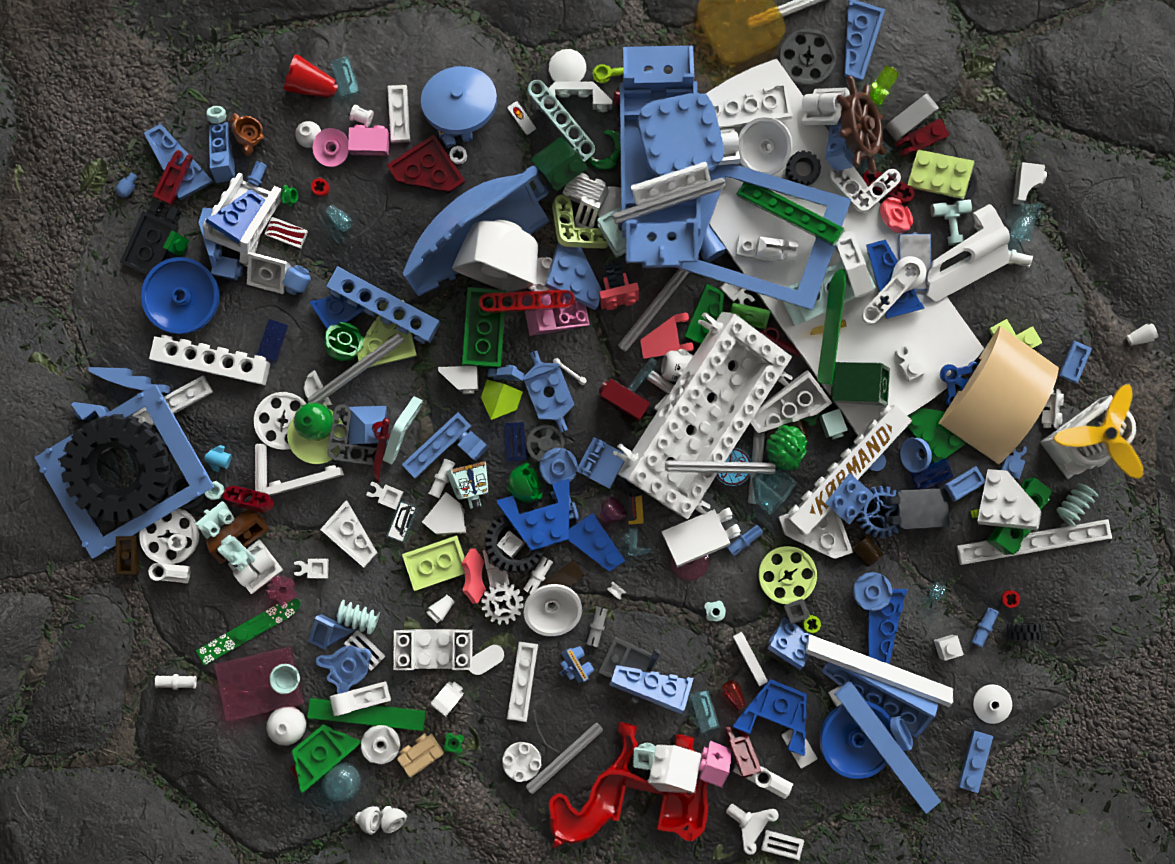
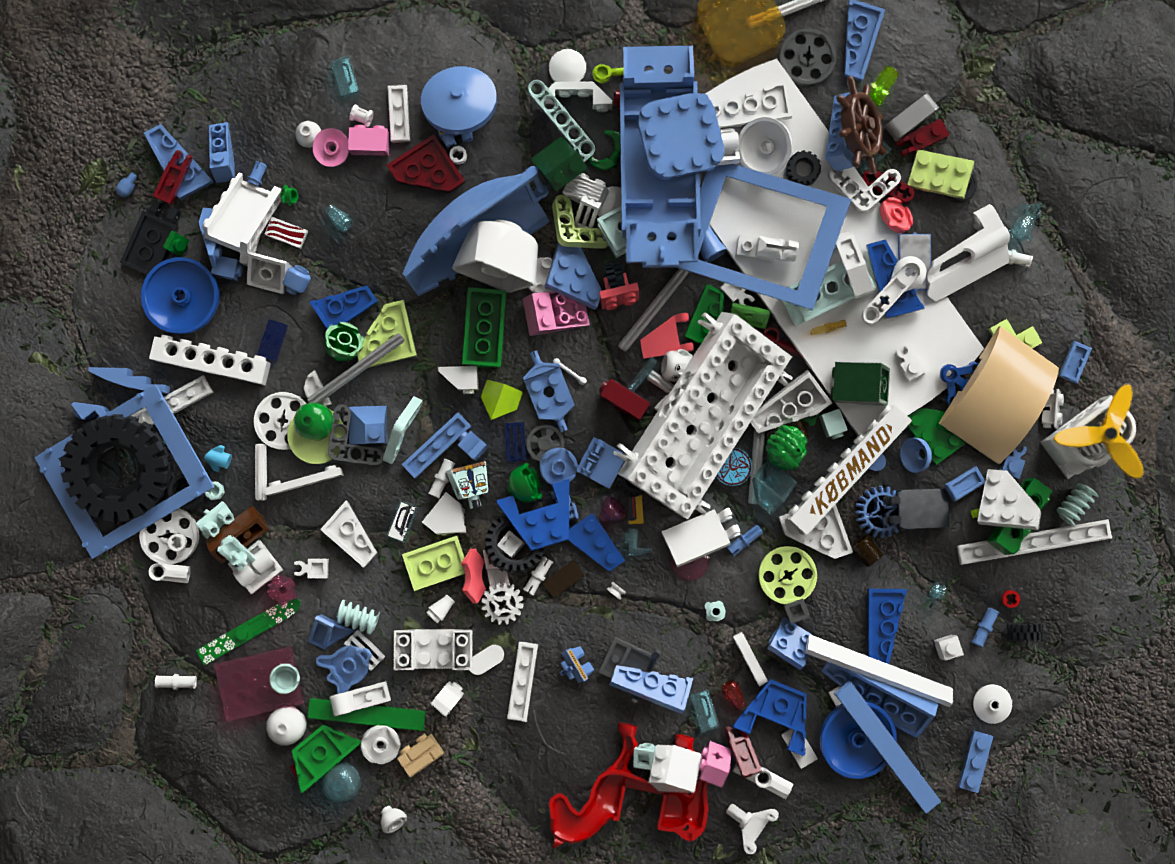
dark brown slope [116,536,139,575] -> none
wing [205,189,265,244] -> none
light aqua tile [206,106,226,124] -> none
dark red beam [223,486,274,513] -> none
dark orange hair [229,113,264,156] -> none
red cone [283,54,338,98] -> none
red bush [311,178,330,197] -> none
medium blue brick [326,266,441,344] -> none
white brick [355,807,381,835] -> none
white plate [366,482,404,510] -> none
dark red sword [372,418,390,482] -> none
green plate [443,733,464,754] -> none
red beam [479,290,576,313] -> none
medium blue plate [487,365,524,381] -> none
white dish [502,742,541,782] -> none
white sticker [507,101,536,135] -> none
white dish [524,584,582,636] -> none
light grey axle [526,723,603,794] -> none
light grey pin [586,606,608,647] -> none
light grey axle [613,178,726,224] -> none
white tile [631,162,711,206] -> none
light grey axle [665,461,776,474] -> none
green tile [736,182,845,246] -> none
white tile [761,830,804,860] -> none
white plate [802,88,850,125] -> none
lime bush [802,615,821,633] -> none
green piece [817,269,846,385] -> none
medium blue hinge [825,473,874,525] -> none
medium blue tile [853,572,892,611] -> none
medium blue tile [890,716,913,751] -> none
clear blue tile [911,458,953,490] -> none
light aqua bar [930,200,972,246] -> none
white arch [1013,162,1047,205] -> none
white cone [1126,324,1158,346] -> none

